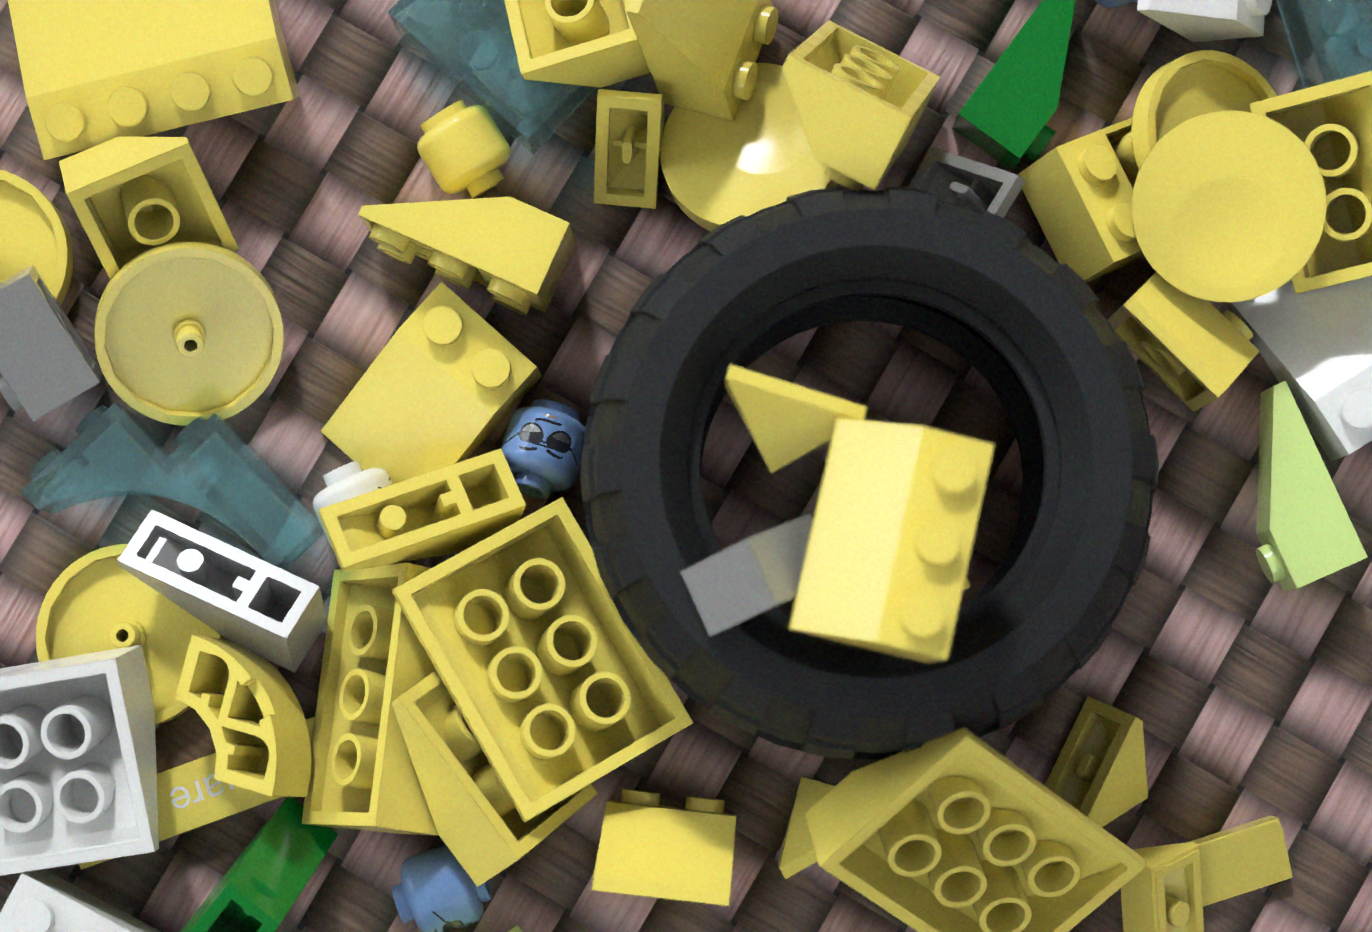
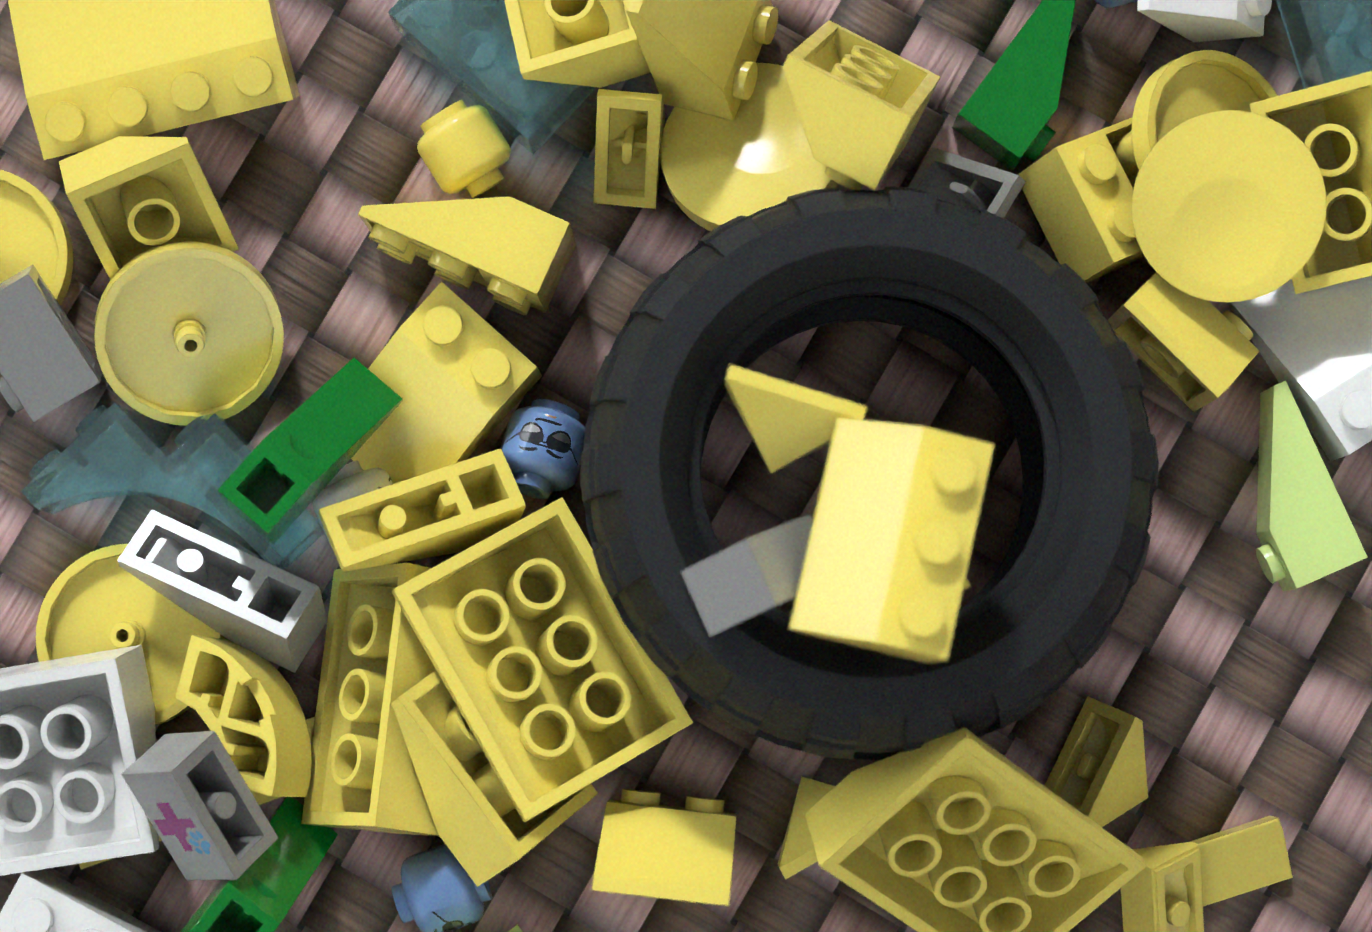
none -> light grey brick [121,731,278,880]
none -> green slope [217,358,403,545]

